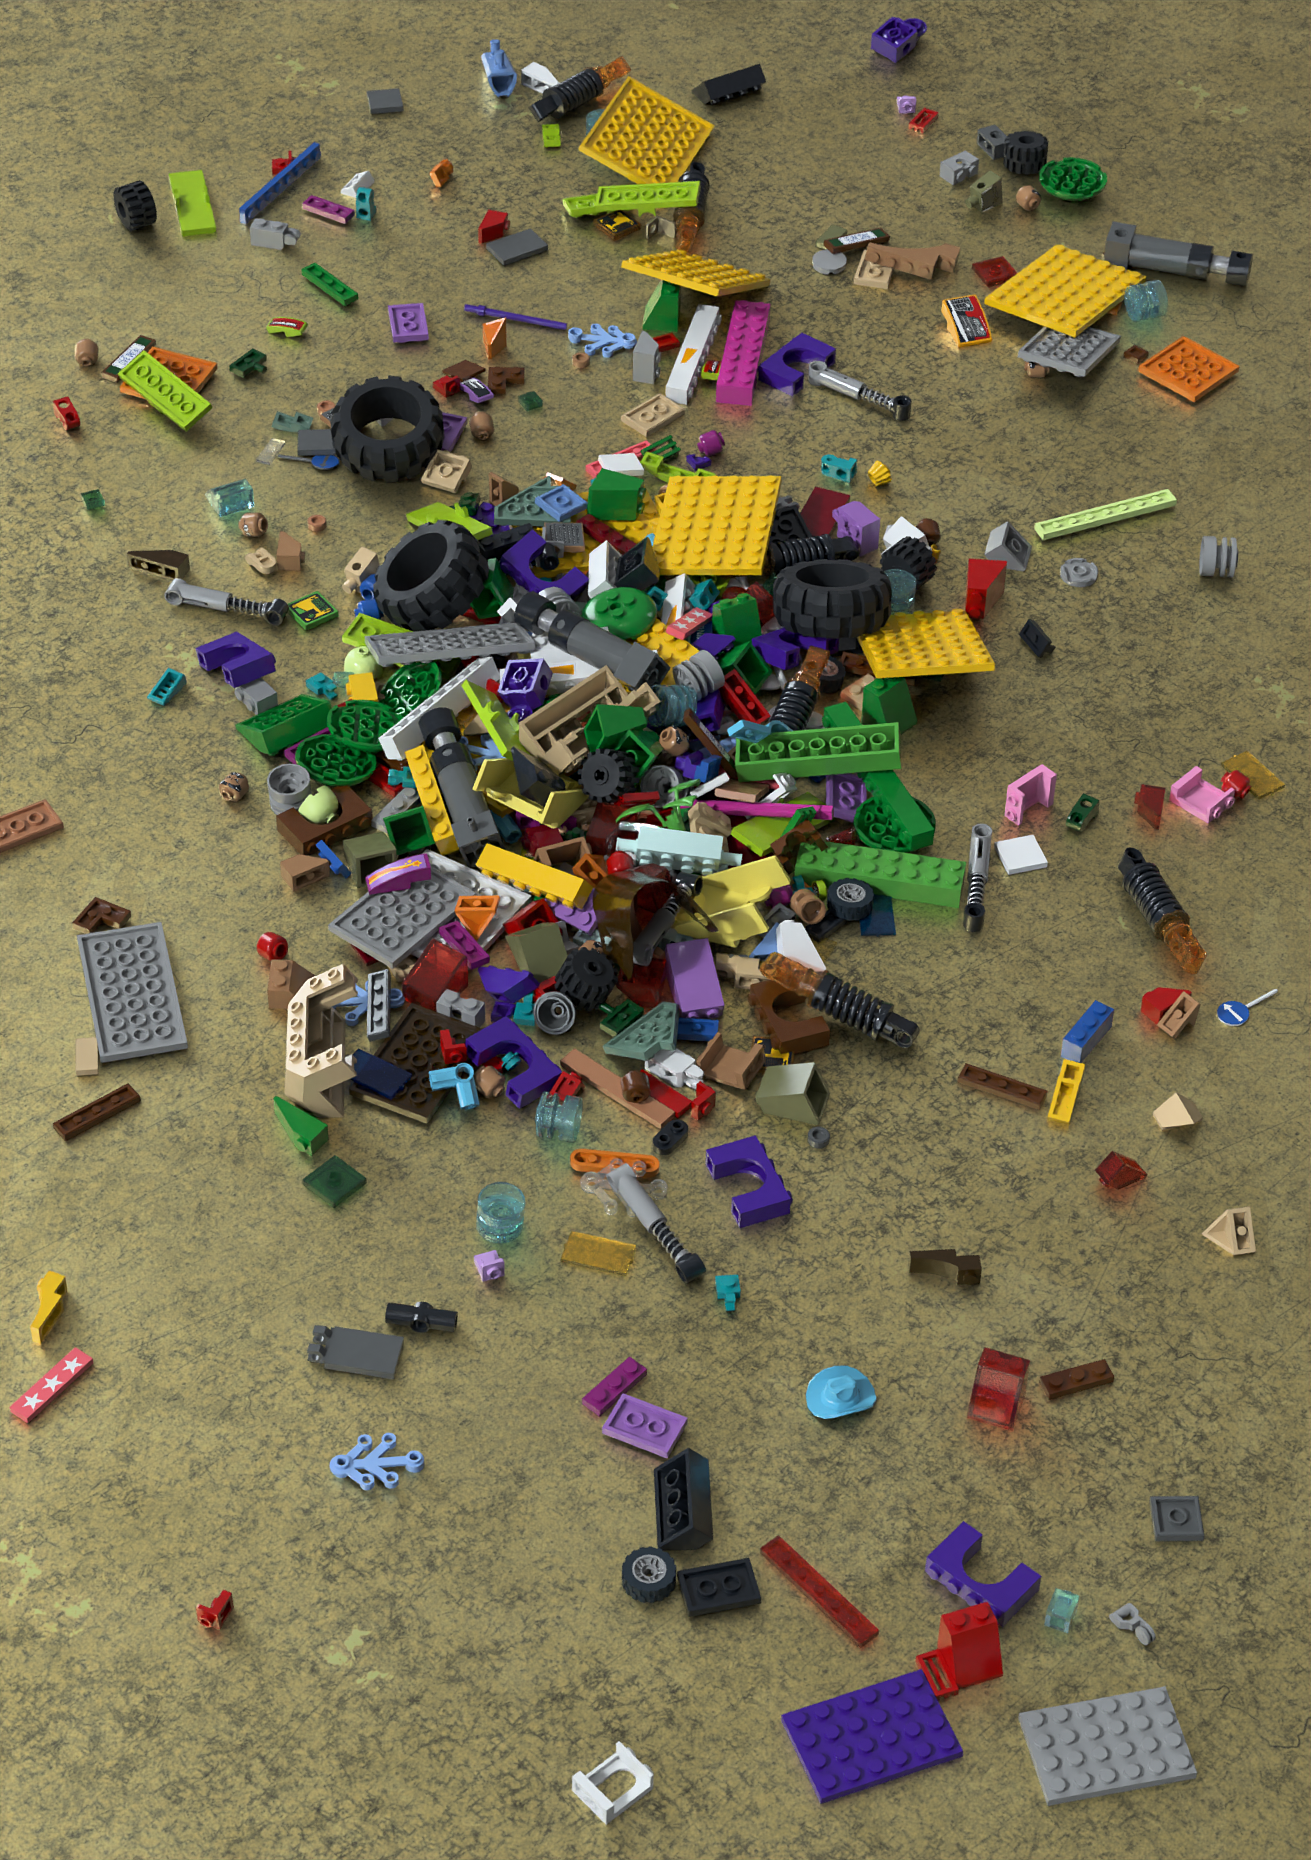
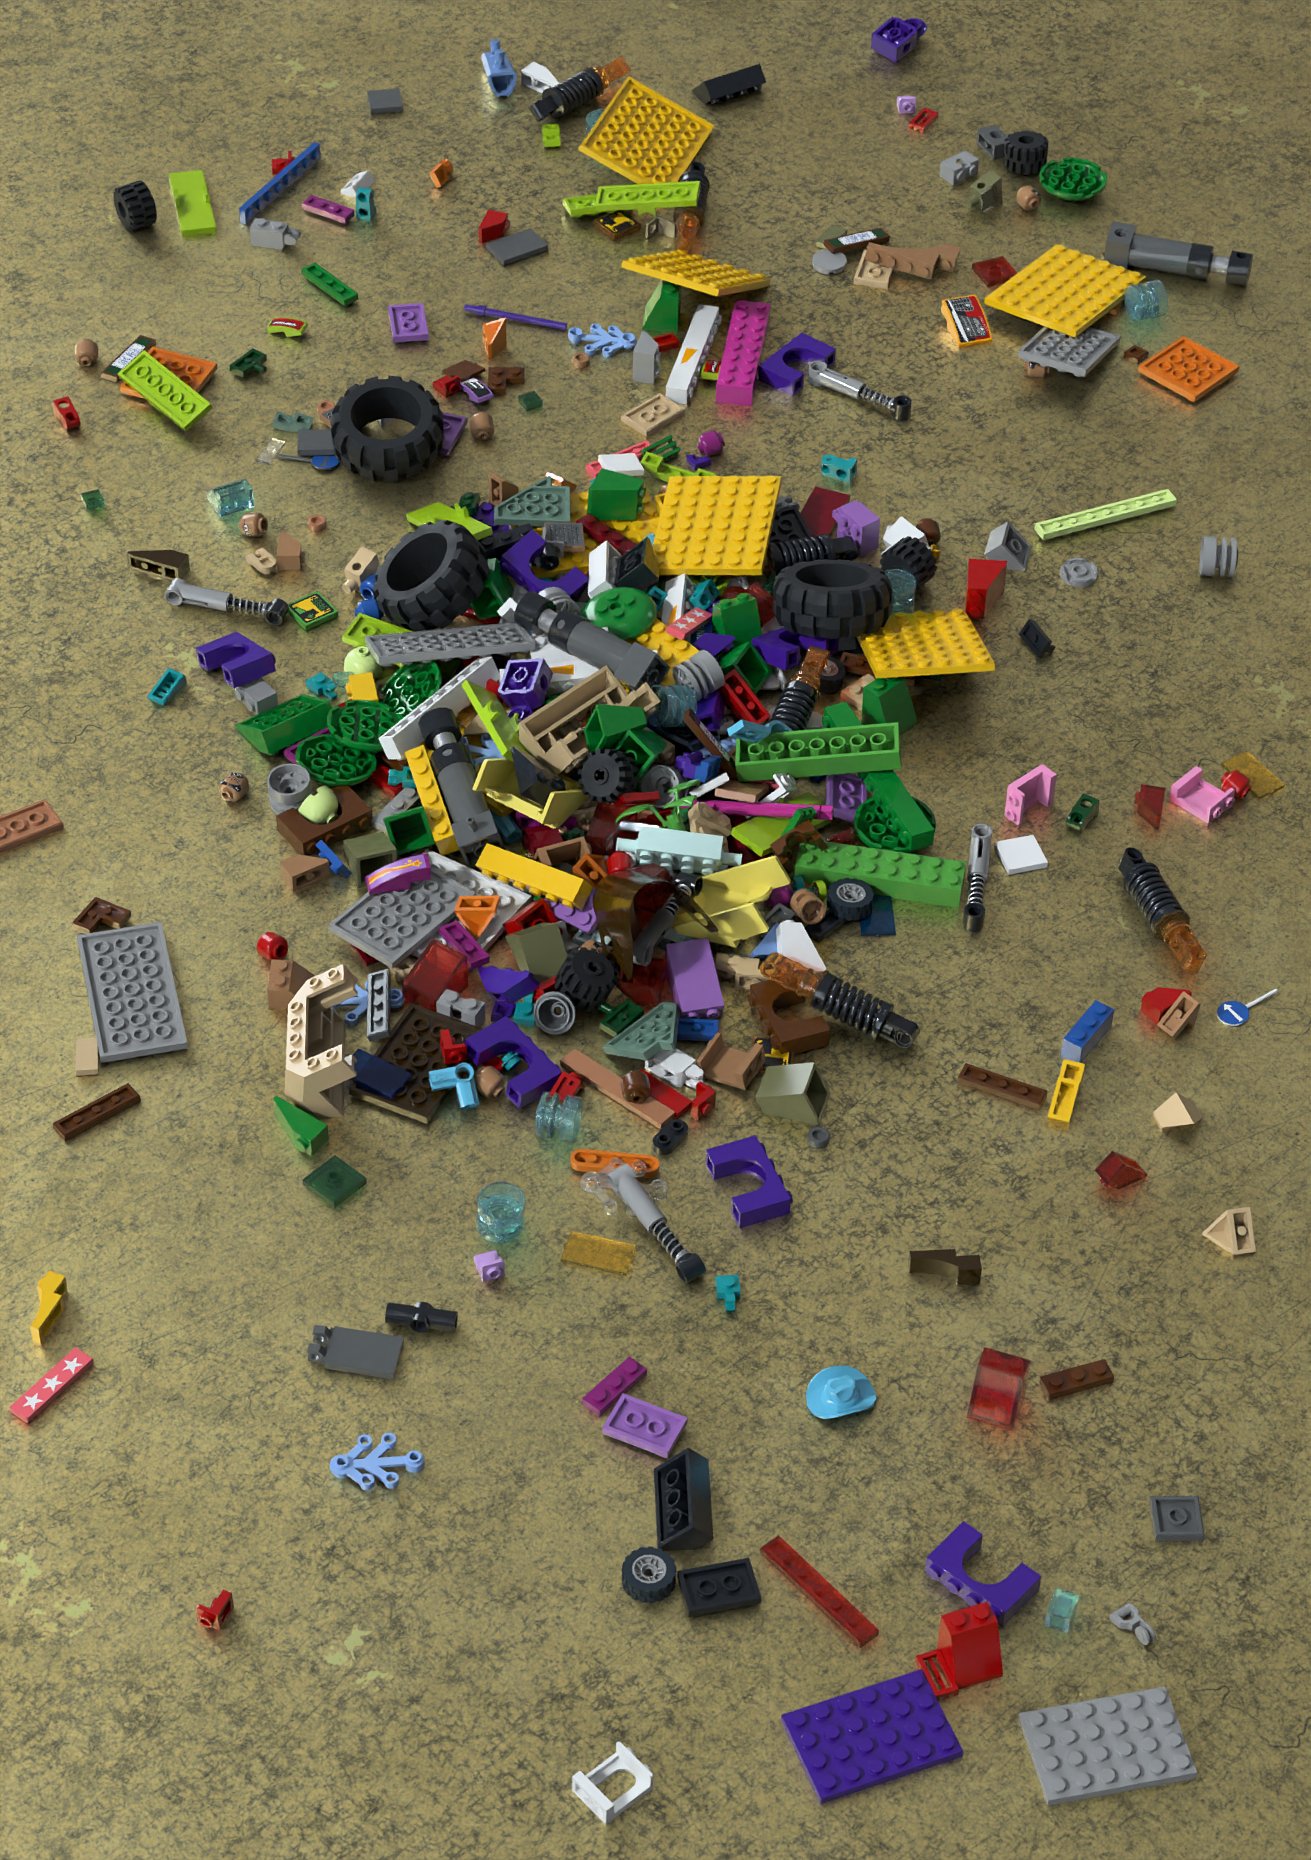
tan plate [421,450,472,493] -> none
medium blue tile [535,484,588,522] -> none
medium nougat head [659,726,689,756] -> none
yellow piece [867,460,892,486] -> none

